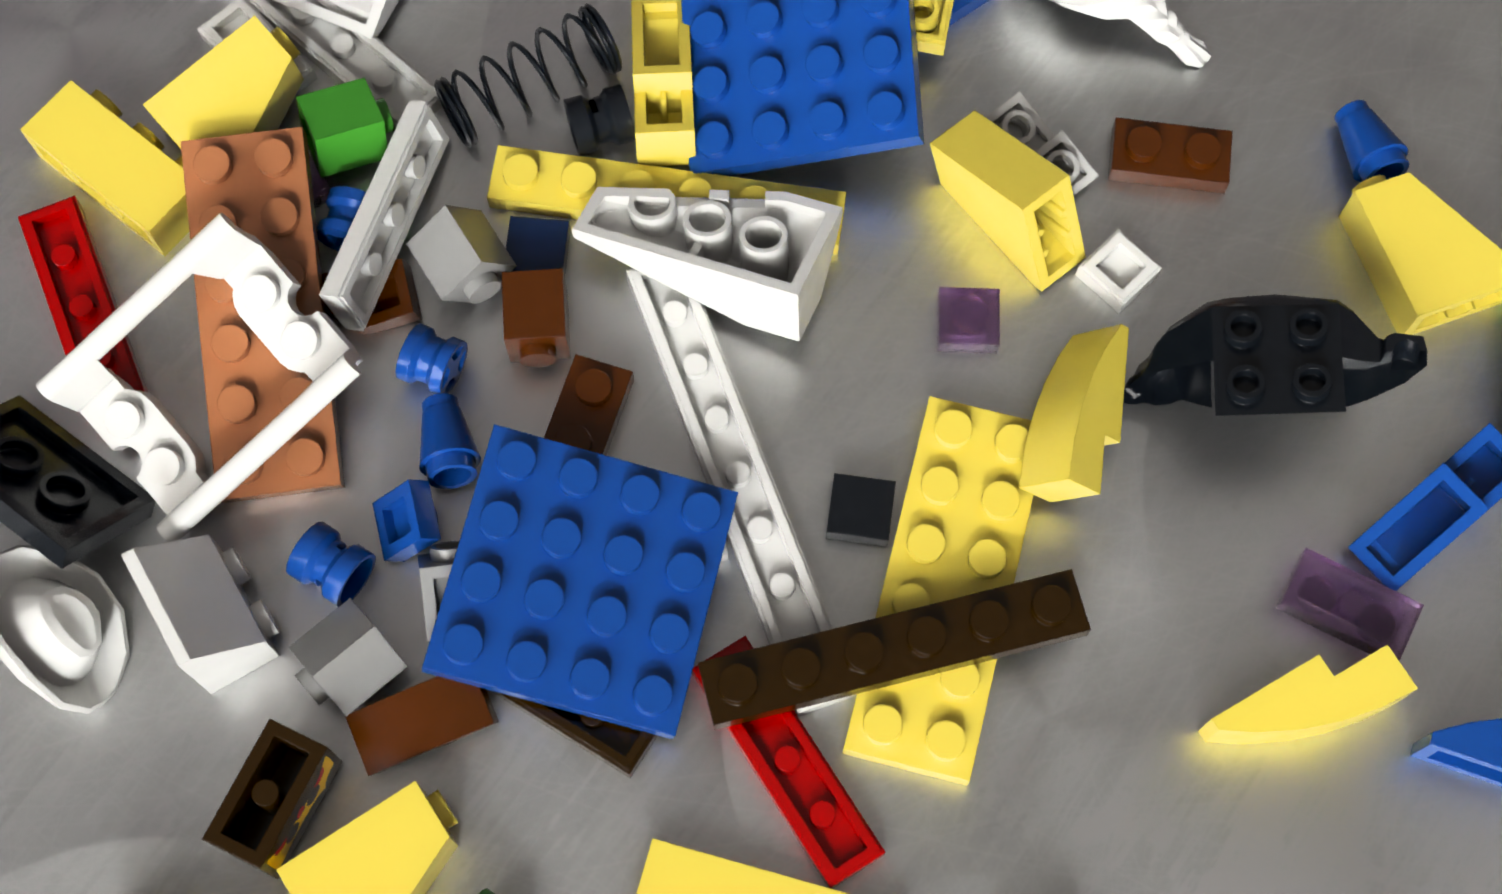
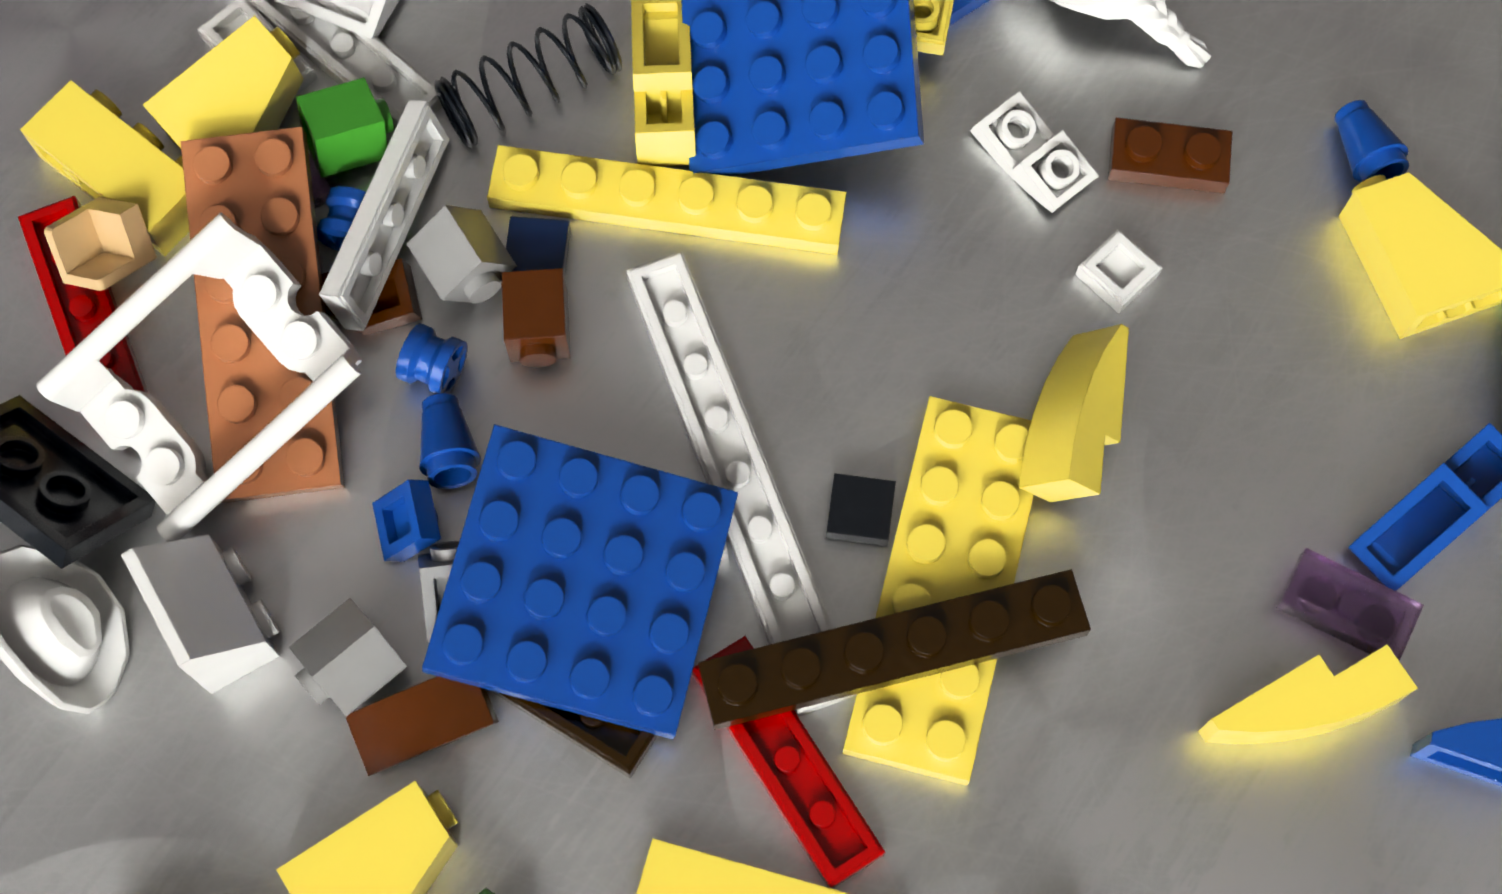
dark brown brick [202,719,343,879] -> none
blue wheel [286,521,376,607] -> none
reddish brown plate [544,354,634,456] -> none
black wheel [563,84,636,156] -> none
white wedge [572,187,843,341] -> none
light yellow slope [930,110,1086,292] -> none
clear purple plate [937,287,1000,354] -> none
black animal [1123,294,1427,416] -> none
none -> tan panel [44,197,157,291]

